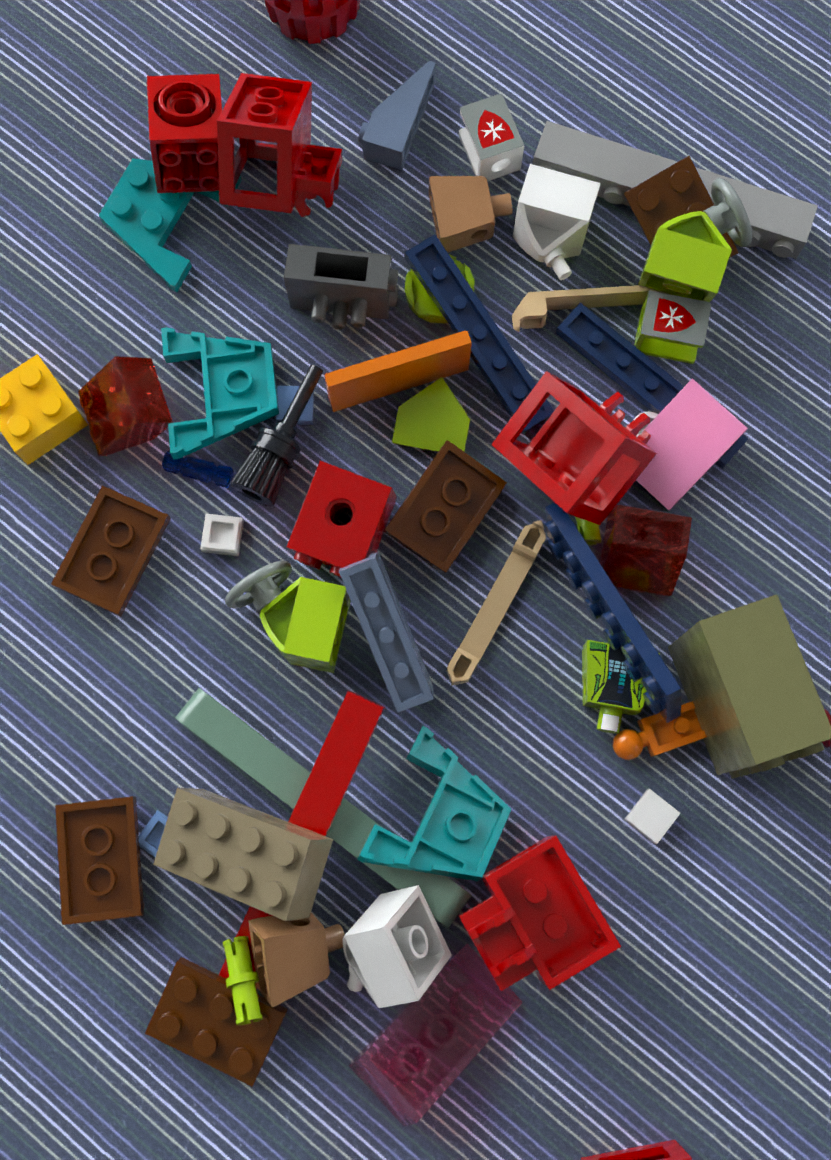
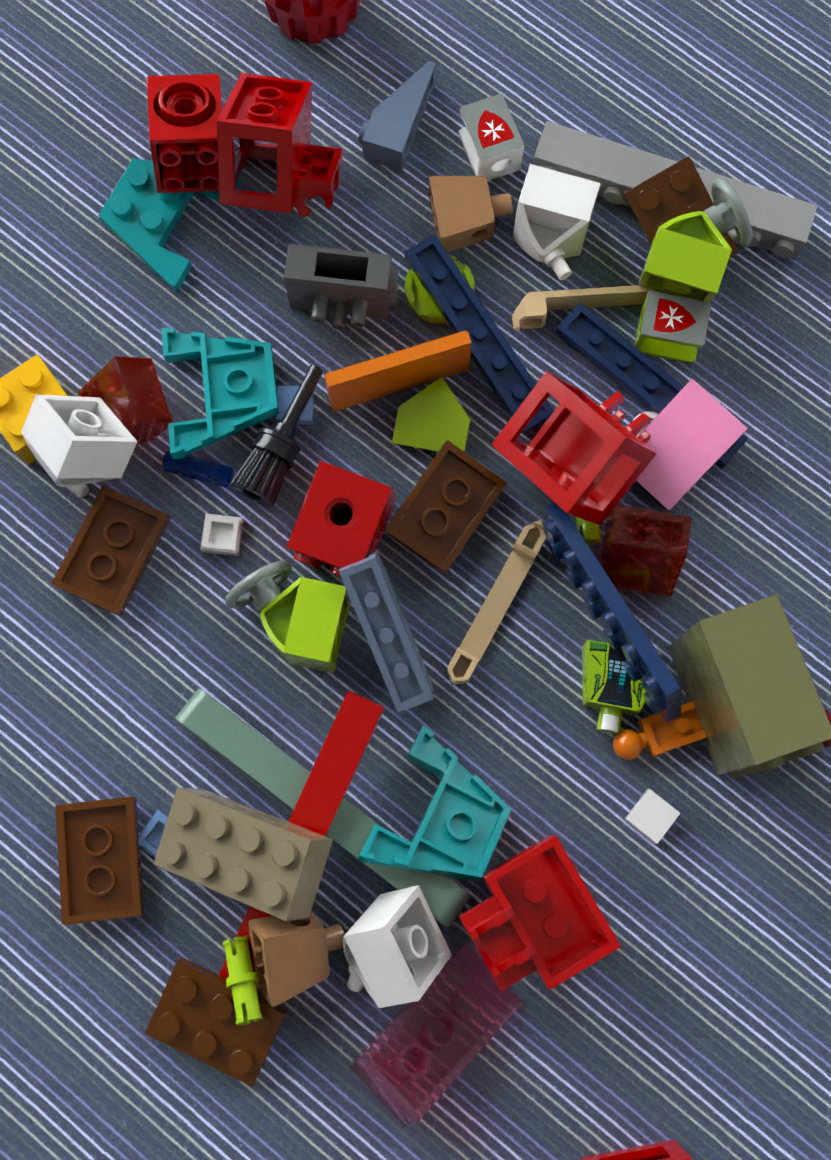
none -> white piece [21,395,137,497]

